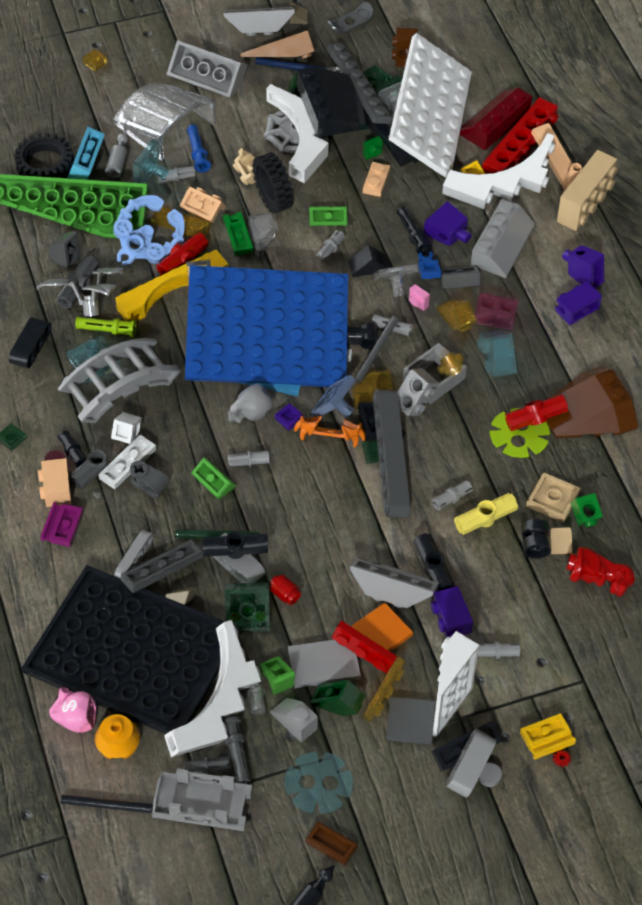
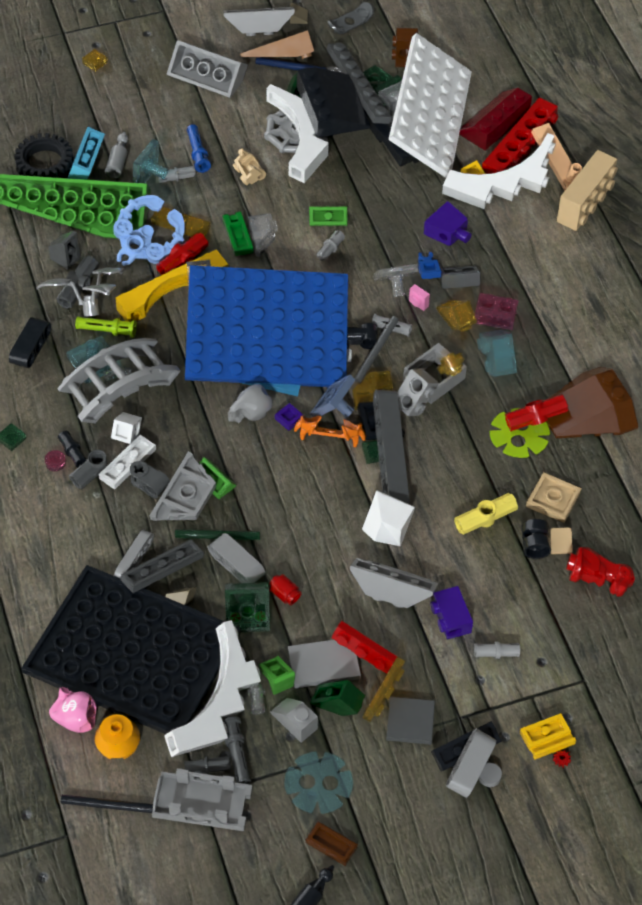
light nougat brick [38,458,71,507] -> none
magenta plate [40,502,83,547] -> none
clear windscreen [113,82,216,160] -> none
light nougat bracket [179,187,226,223] -> none
black piece [202,531,268,559] -> none
light grey axle [228,450,270,467] -> none
black tyre [252,152,294,214] -> none
black slope [349,245,390,277] -> none
orange tile [351,603,413,652] -> none
green plate [363,136,383,160] -> none
light nougat plate [363,162,390,197] -> none
black pin [396,206,432,255] -> none
black piece [413,533,455,592] -> none
light grey pin [432,480,473,511] -> none
white slope [432,631,479,738] -> none
light grey slope [471,199,535,278] -> none
dark purple brick [555,281,602,325] -> none
dark purple torso [562,245,604,289] -> none
green brick [570,493,603,528] -> none
none -> light grey wing [149,451,216,521]
none -> white slope [362,490,415,546]

